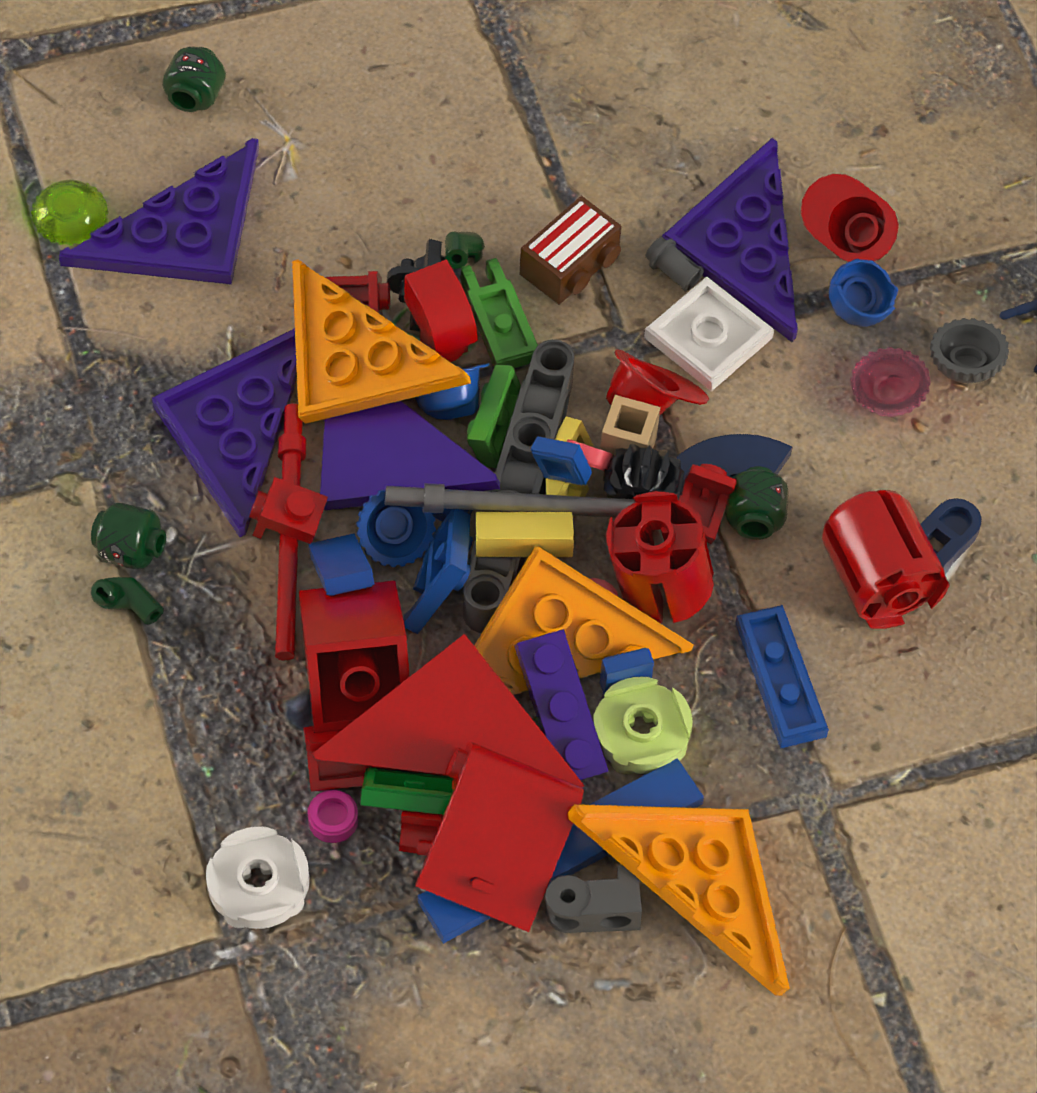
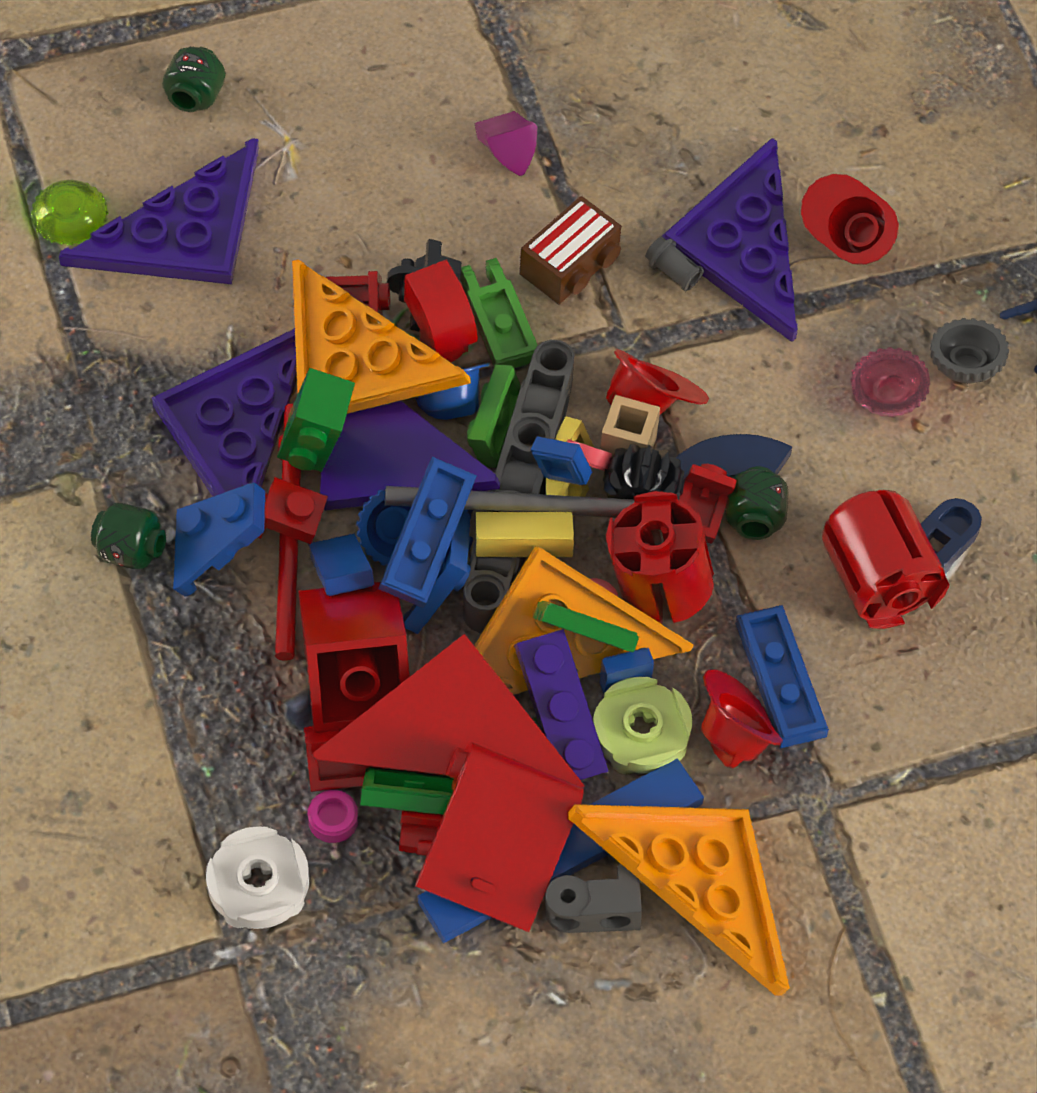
dark green arm [90,577,164,625] -> none
dark green arm [445,231,485,269] -> none
white plate [644,277,774,391] -> none
blue hair [829,259,898,327] -> none
none -> blue wing [173,482,265,597]
none -> green brick [277,368,355,472]
none -> blue tile [378,457,477,608]
none -> magenta tile [474,111,537,176]
none -> green tile [533,601,639,653]
none -> red piece [701,669,782,768]

